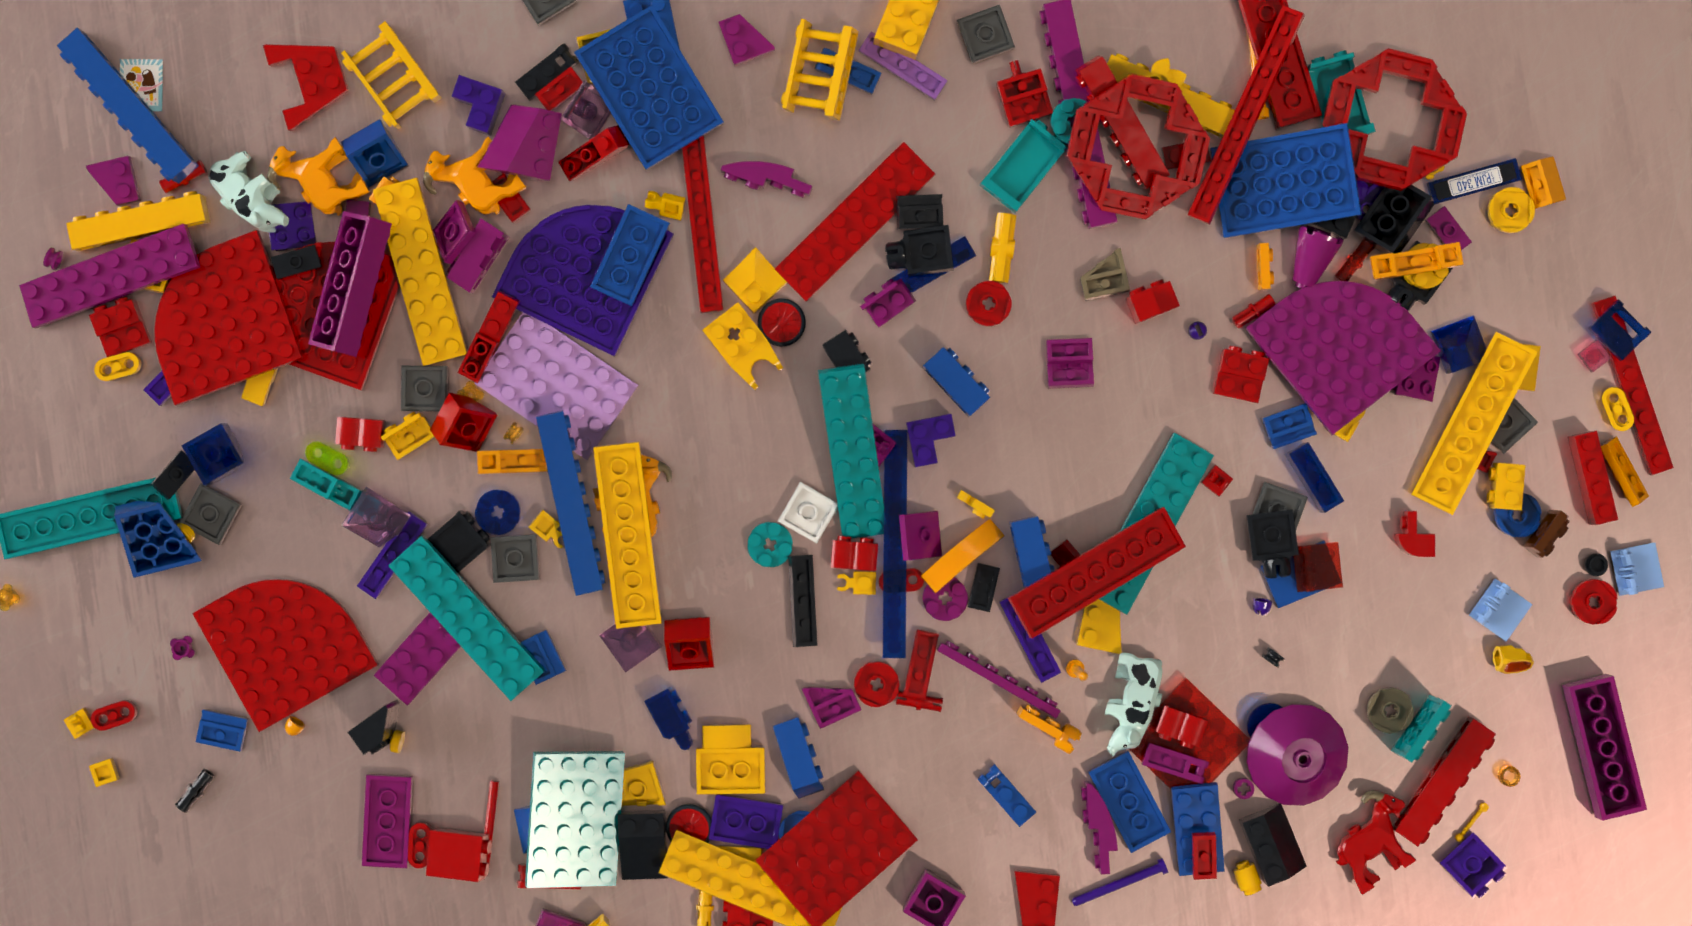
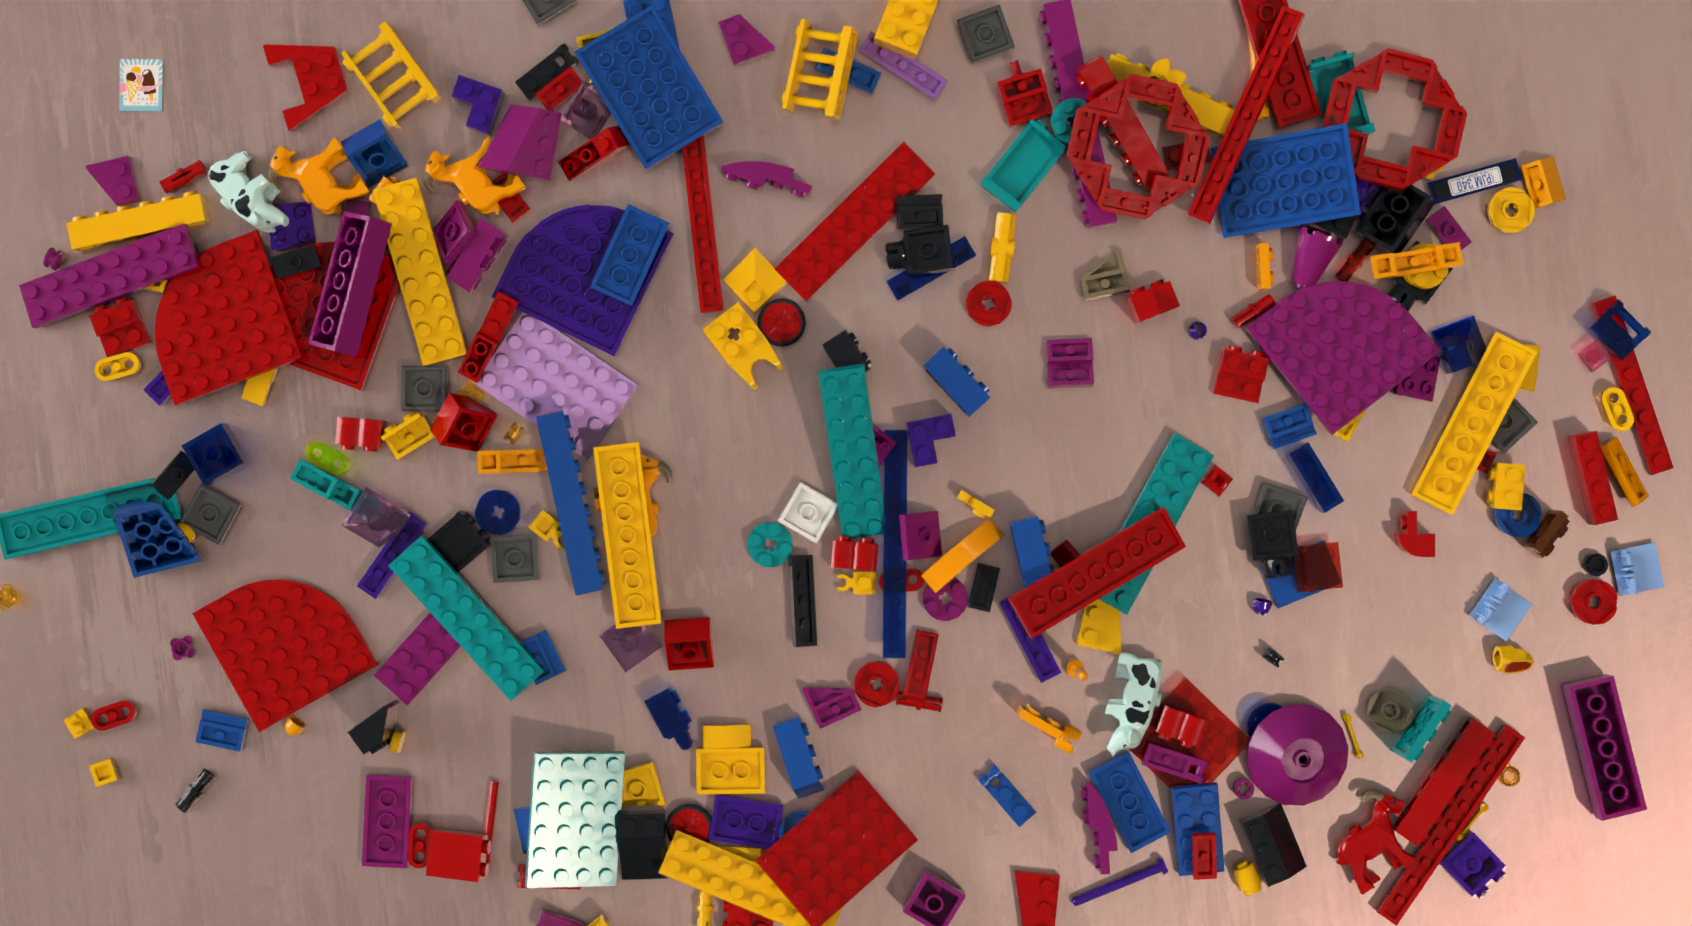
blue brick [57,28,199,184] -> none
yellow plate [644,191,686,221] -> none
magenta bracket [860,279,916,327] -> none
magenta plate [937,641,1061,719] -> none
none -> yellow hinge [1342,713,1364,759]
none -> red plate [1376,724,1525,926]

